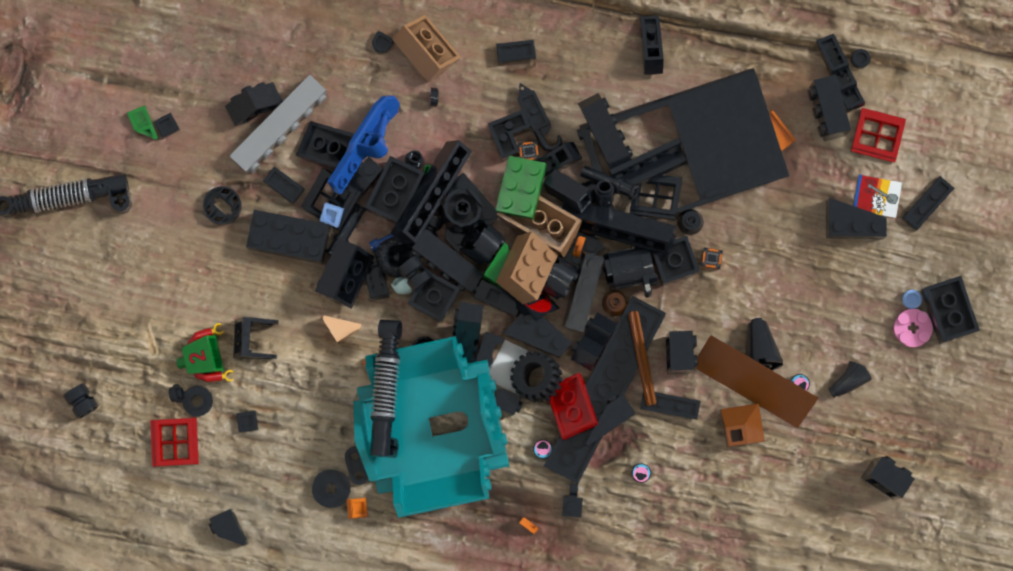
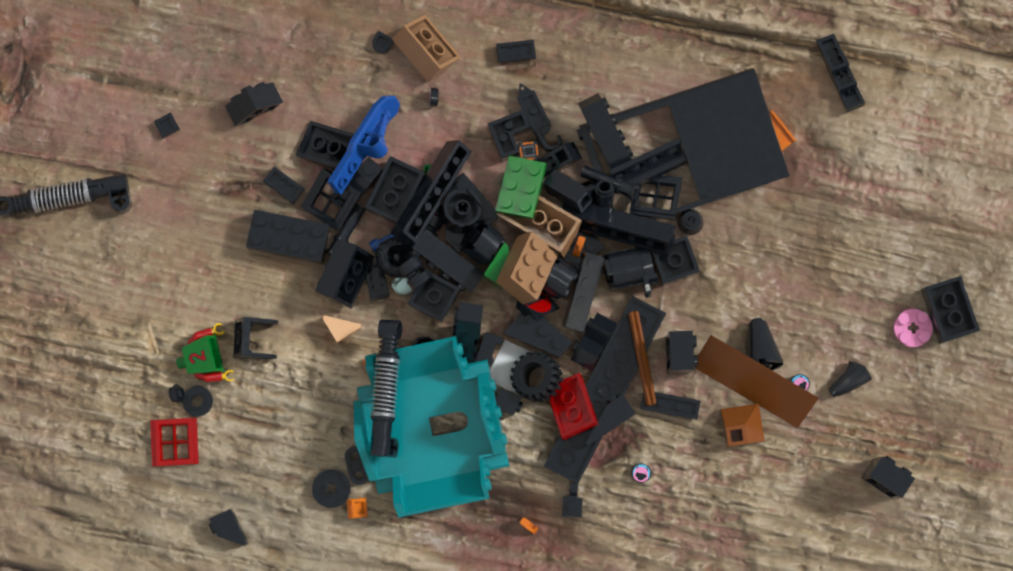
black wheel [63,383,99,419] -> none
green slope [127,105,158,139] -> none
black piece [203,186,242,225] -> none
light grey brick [230,75,328,174] -> none
black tile [236,411,259,433] -> none
light blue tile [320,203,344,227] -> none
black plate [405,150,424,169] -> none
black brick [472,280,519,318] -> none
tile [533,440,553,459] -> none
reddish brown cone [602,290,628,316] -> none
black slope [640,16,664,75] -> none
tile [701,247,723,270] -> none
black brick [807,74,851,141] -> none
black wedge [826,198,887,239] -> none
red piece [850,108,906,163] -> none
black tile [851,49,871,69] -> none
sticker [854,175,902,218] -> none
black tile [902,176,955,231] -> none
light blue tile [902,290,922,309] -> none

